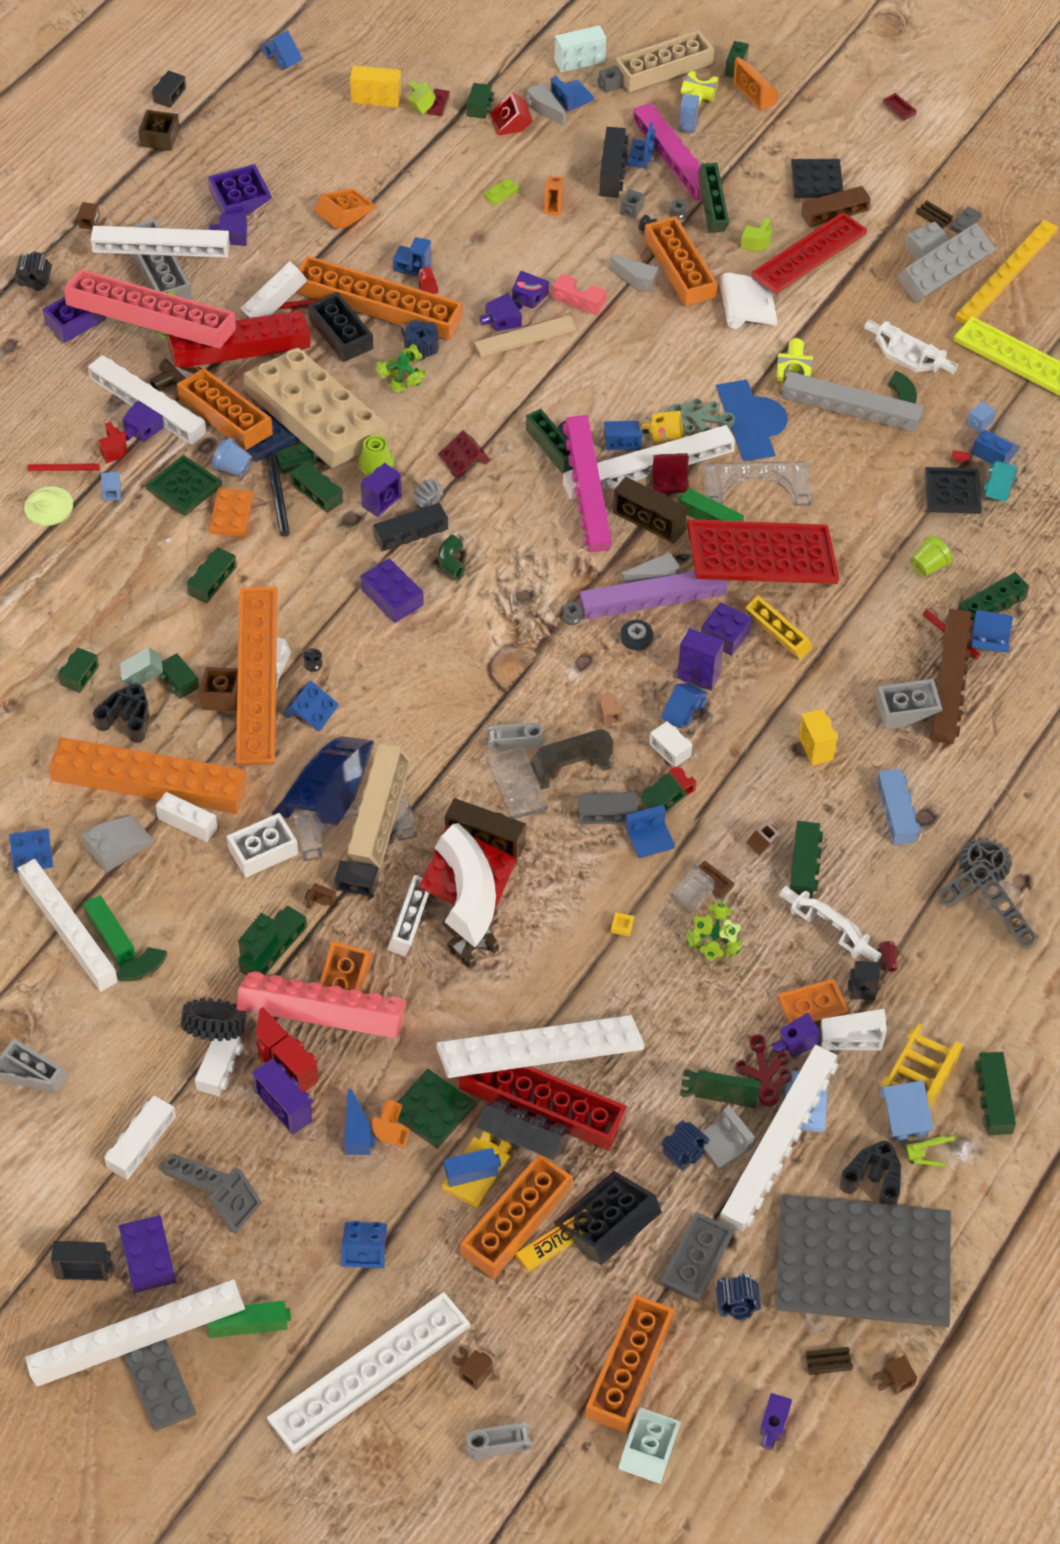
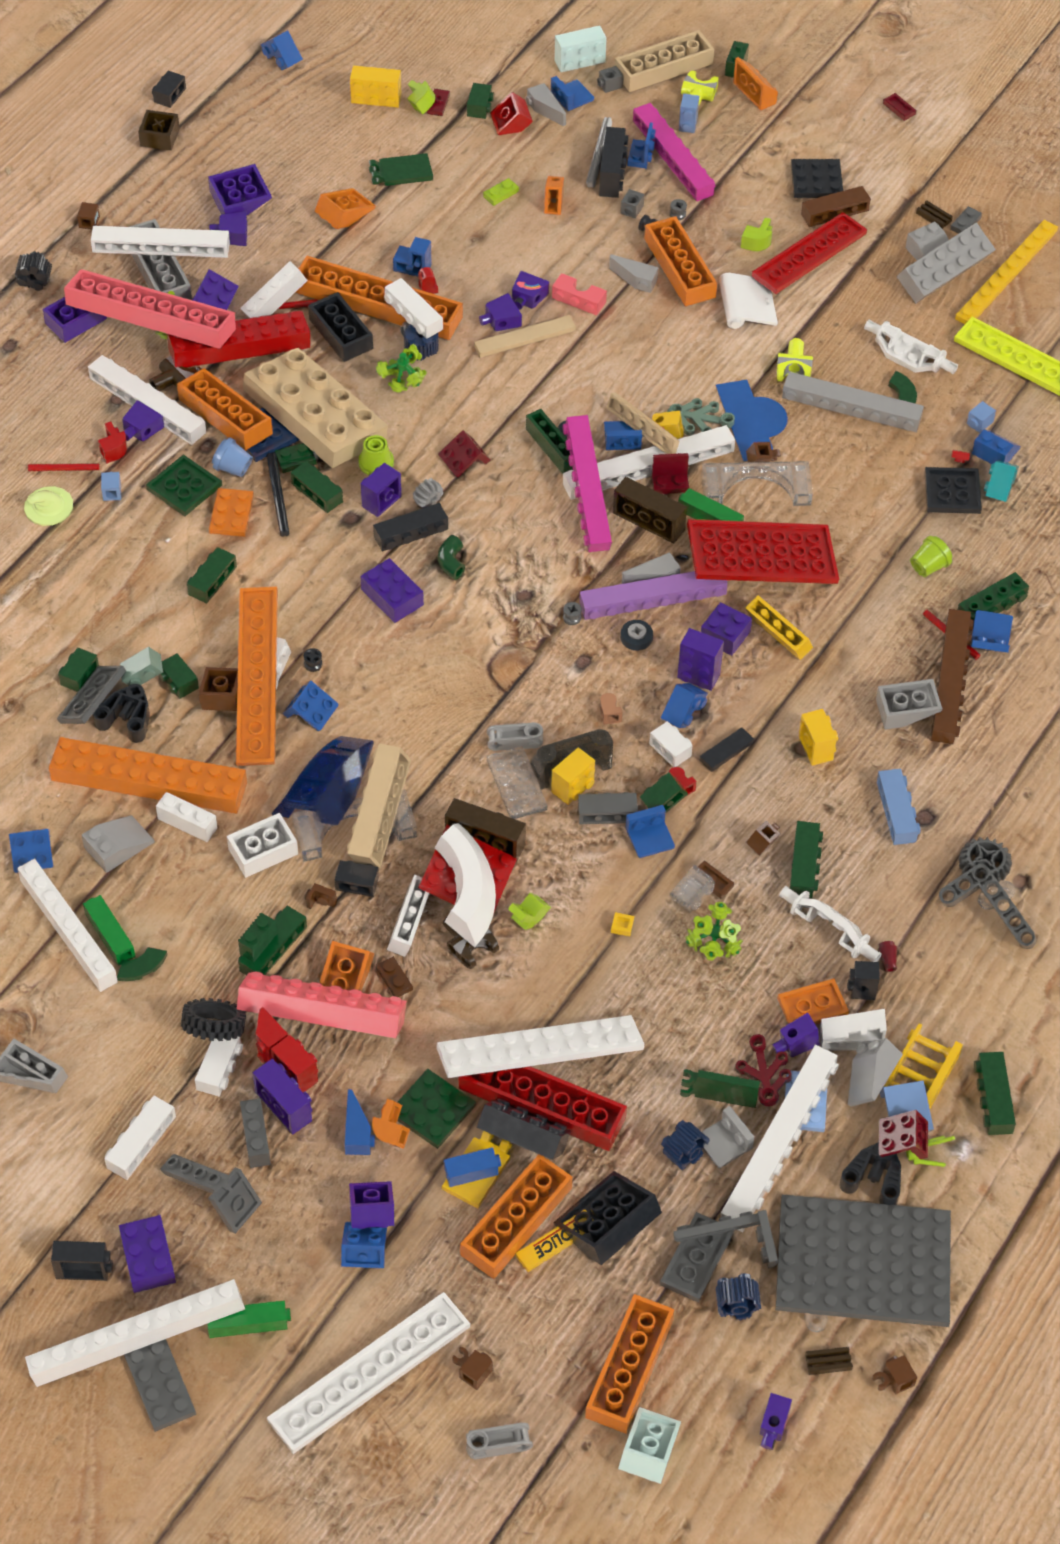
dark green brick [697,163,729,233] -> none
none -> dark grey tile [57,666,126,724]
none -> dark purple brick [192,269,239,310]
none -> dark grey brick [240,1098,271,1168]
none -> dark purple brick [349,1181,395,1229]
none -> dark green tile [369,153,433,186]
none -> reddish brown plate [376,956,413,997]
none -> white brick [384,278,443,339]
none -> lime brick [508,893,551,930]
none -> yellow brick [551,747,595,805]
none -> light grey axle [586,117,612,188]
none -> tan tile [606,392,680,454]
none -> dark grey bracket [673,1210,778,1269]
none -> black tile [699,727,755,772]
none -> reddish brown brick [746,442,781,467]
none -> light grey slope [848,1038,903,1107]
none -> dark red bracket [879,1110,928,1160]

